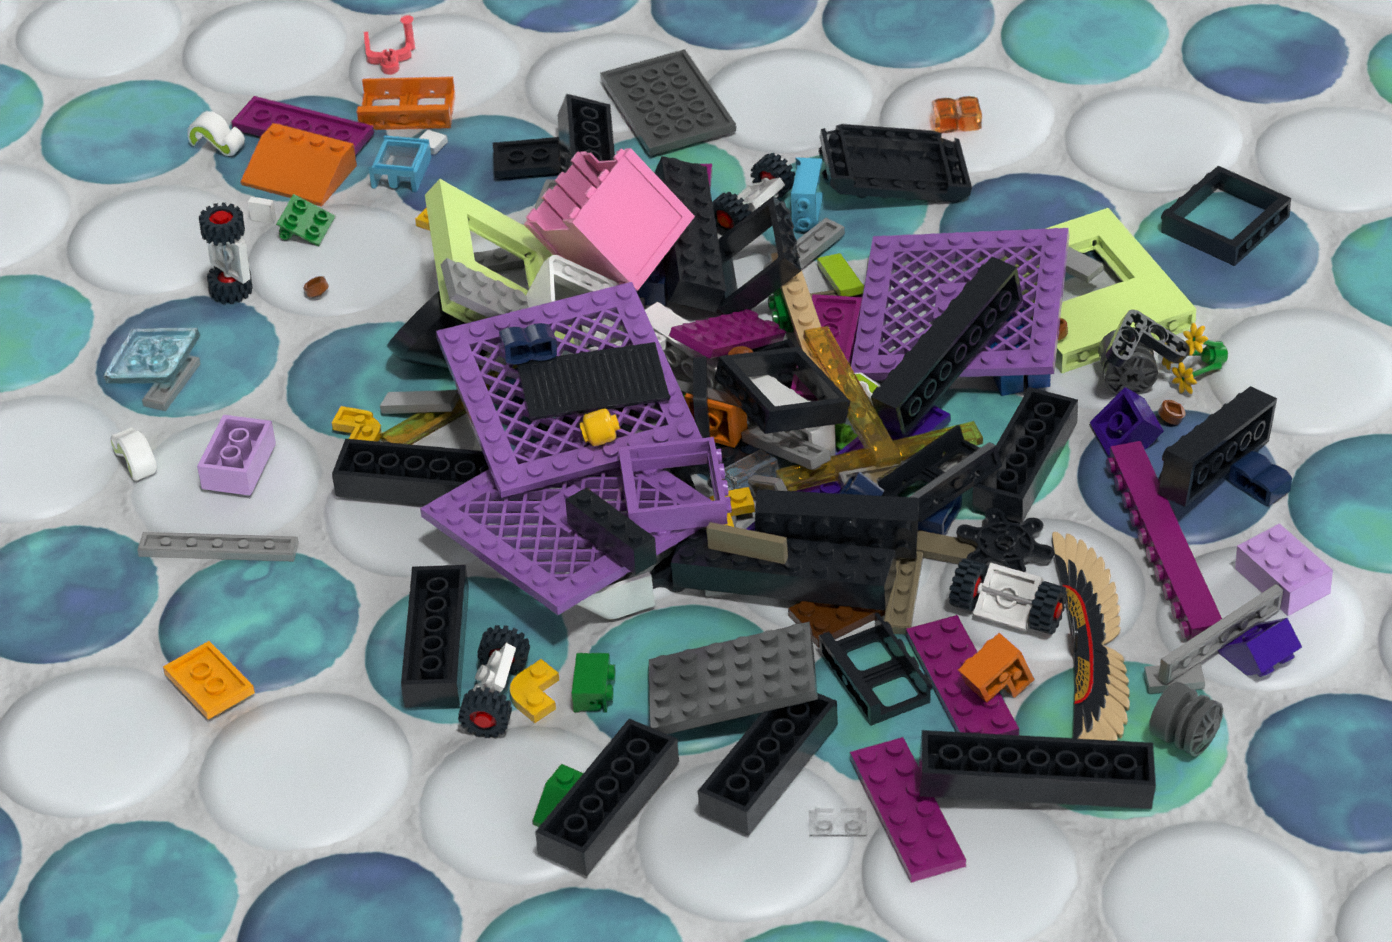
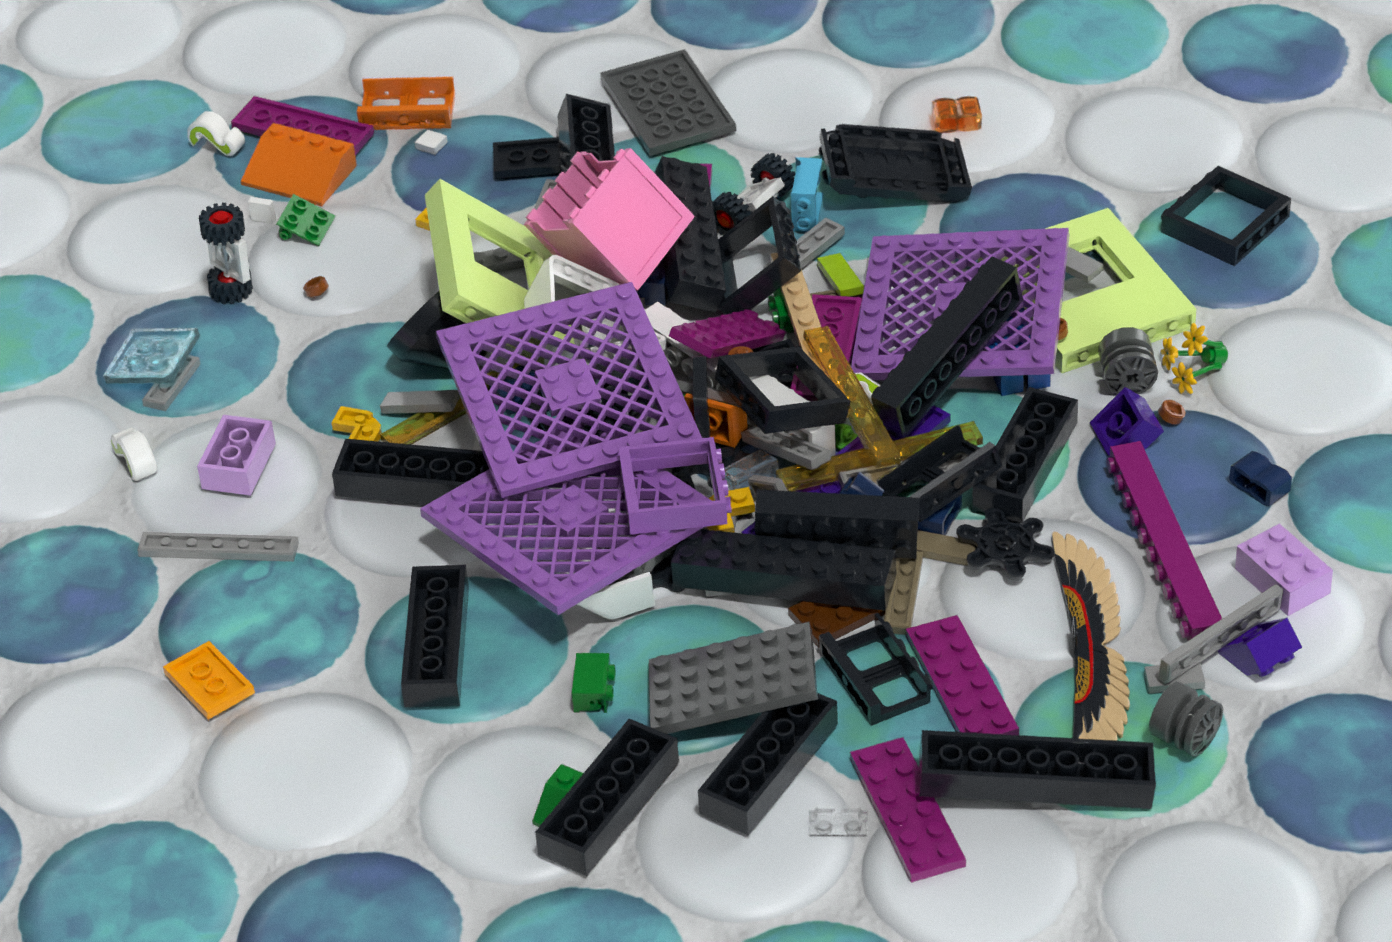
coral piece [364,15,415,75] -> none
medium azure window [368,135,432,192] -> none
light grey plate [440,258,529,318] -> none
black plate [458,625,530,738] -> none
dark blue brick [499,323,557,364] -> none
yellow plate [510,659,560,723] -> none
black window [517,342,671,421] -> none
black brick [565,487,657,575] -> none
yellow head [579,409,620,446] -> none
dark tan tile [706,522,788,564] -> none
plate [949,558,1067,635] -> none
orange brick [958,633,1035,703] -> none
black beam [1105,309,1190,367] -> none
black brick [1158,386,1277,507] -> none

